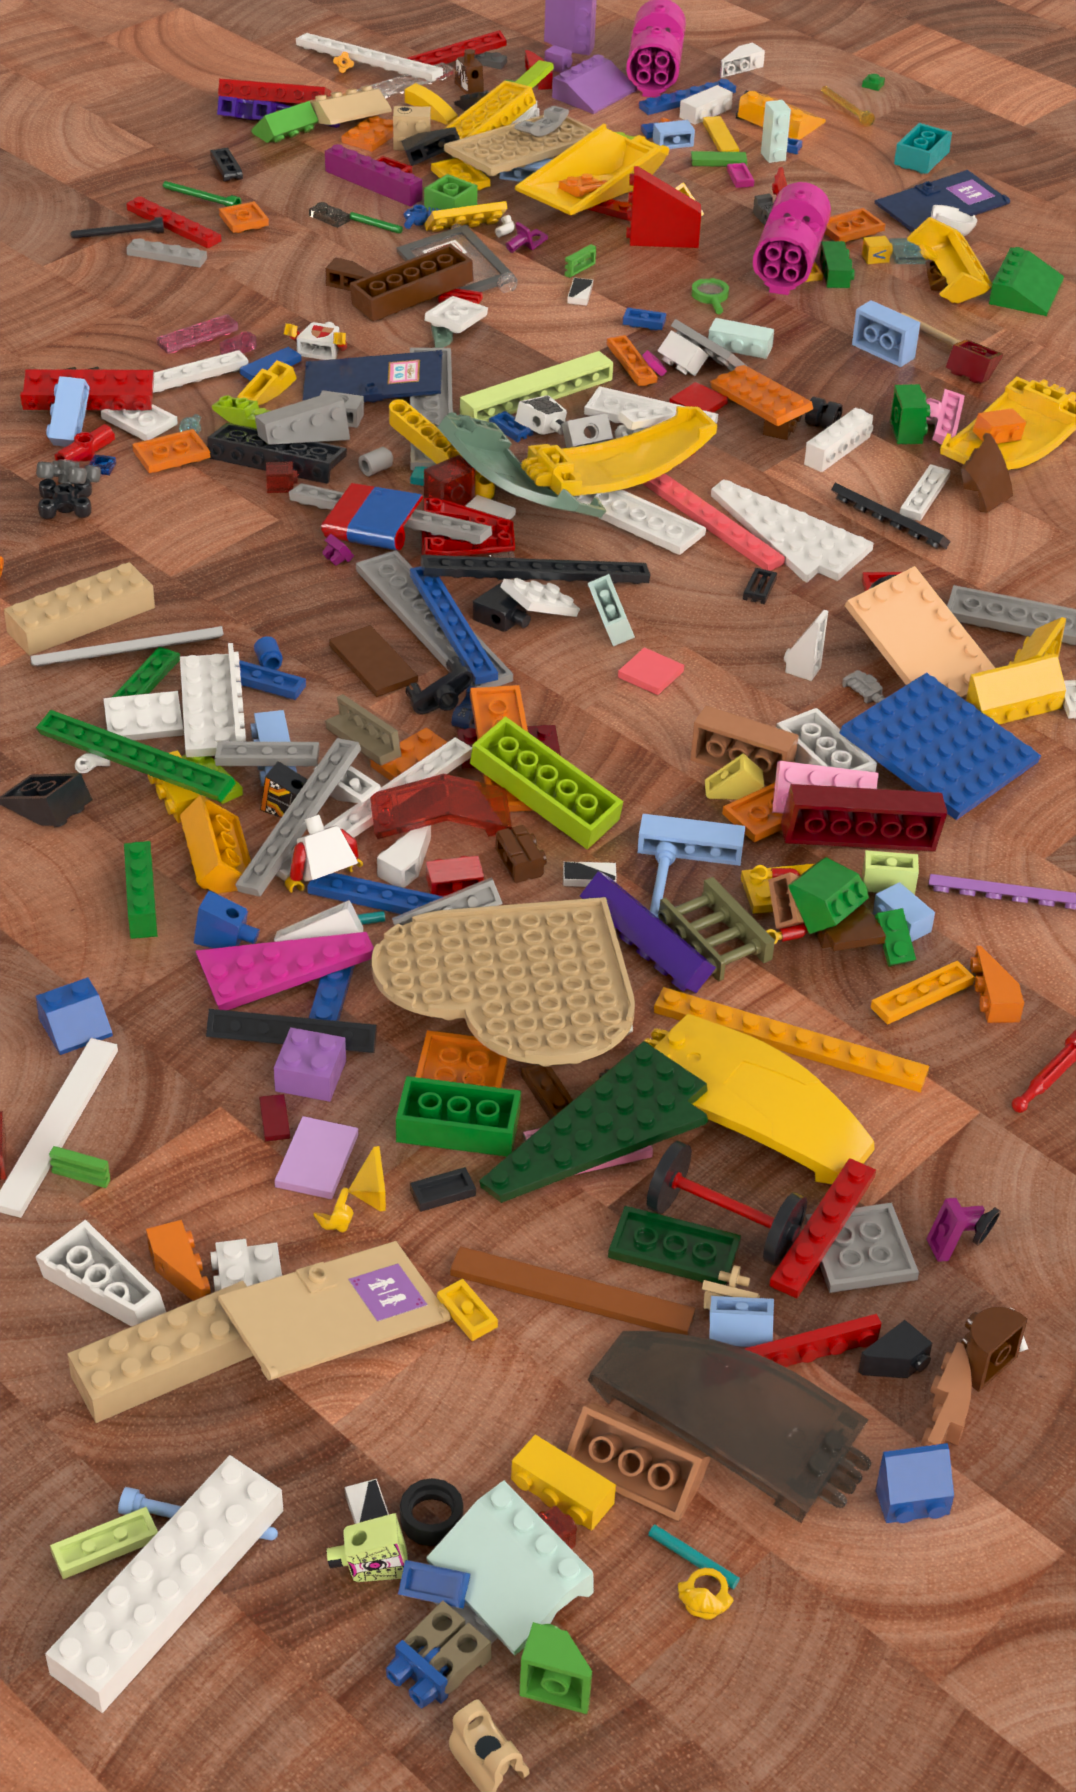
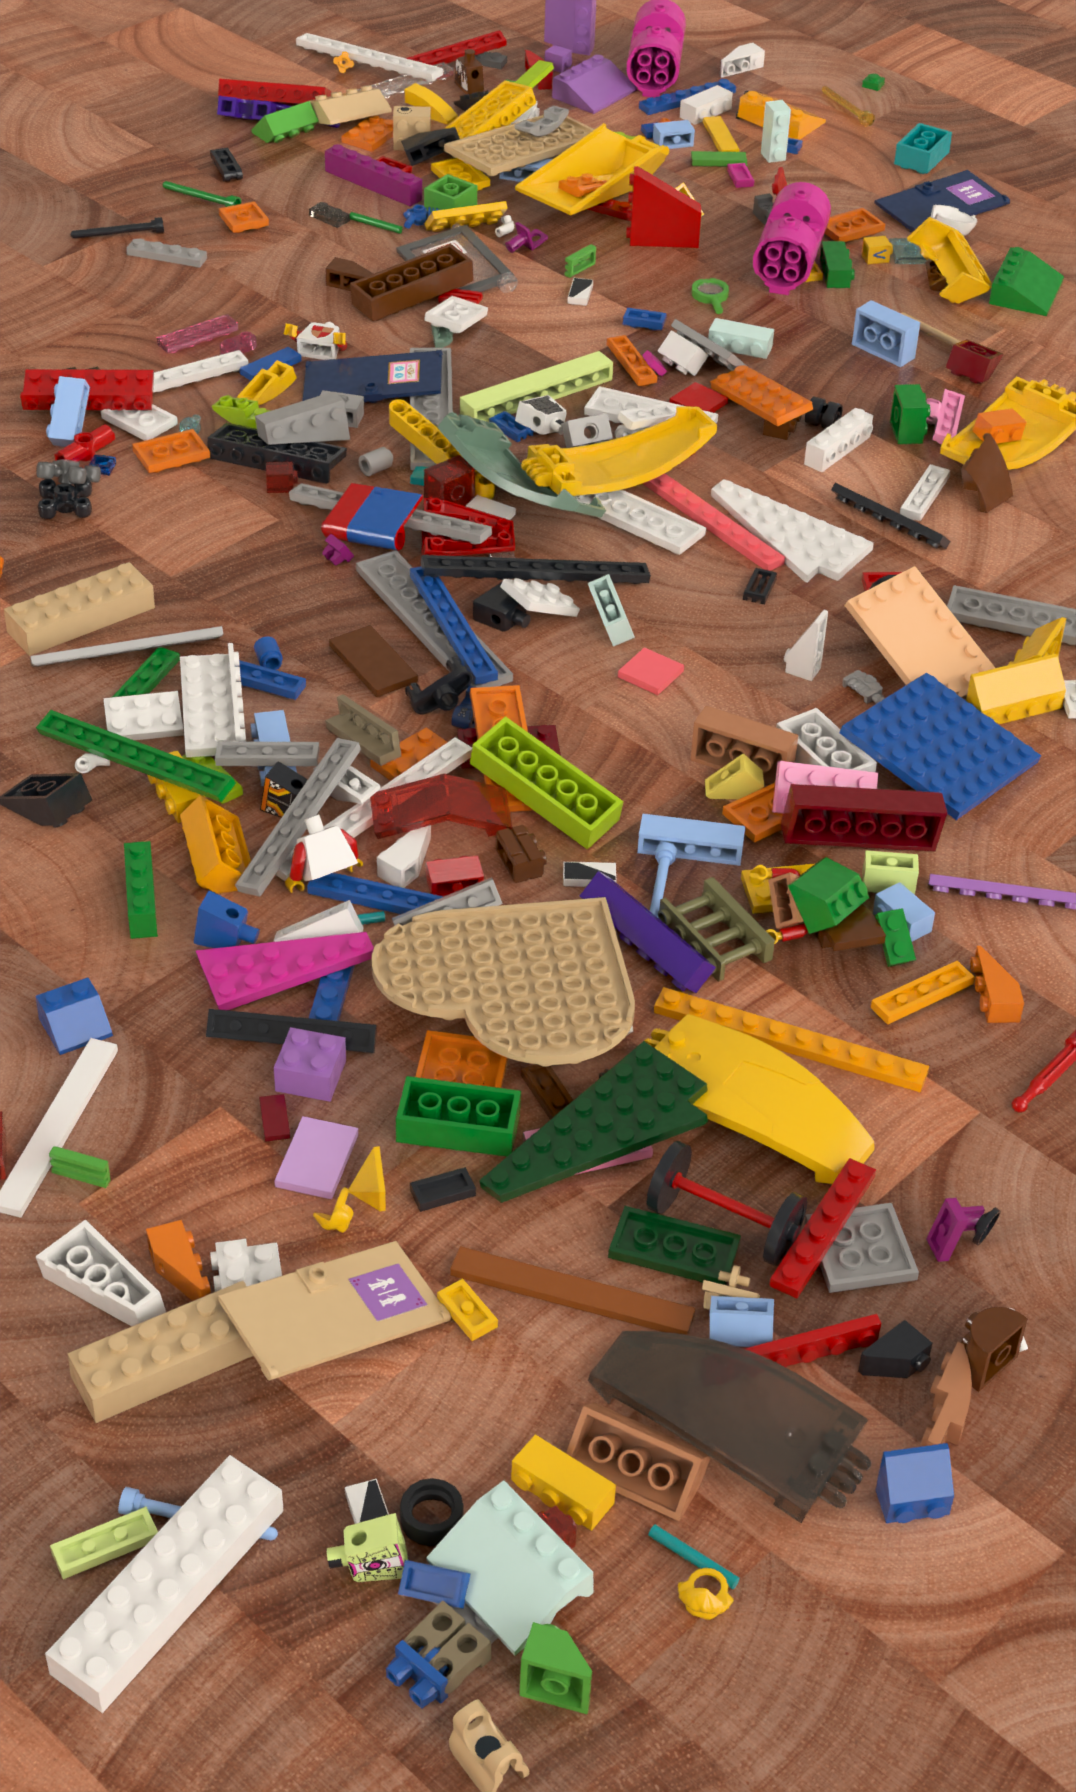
red plate [126,197,222,249] -> none

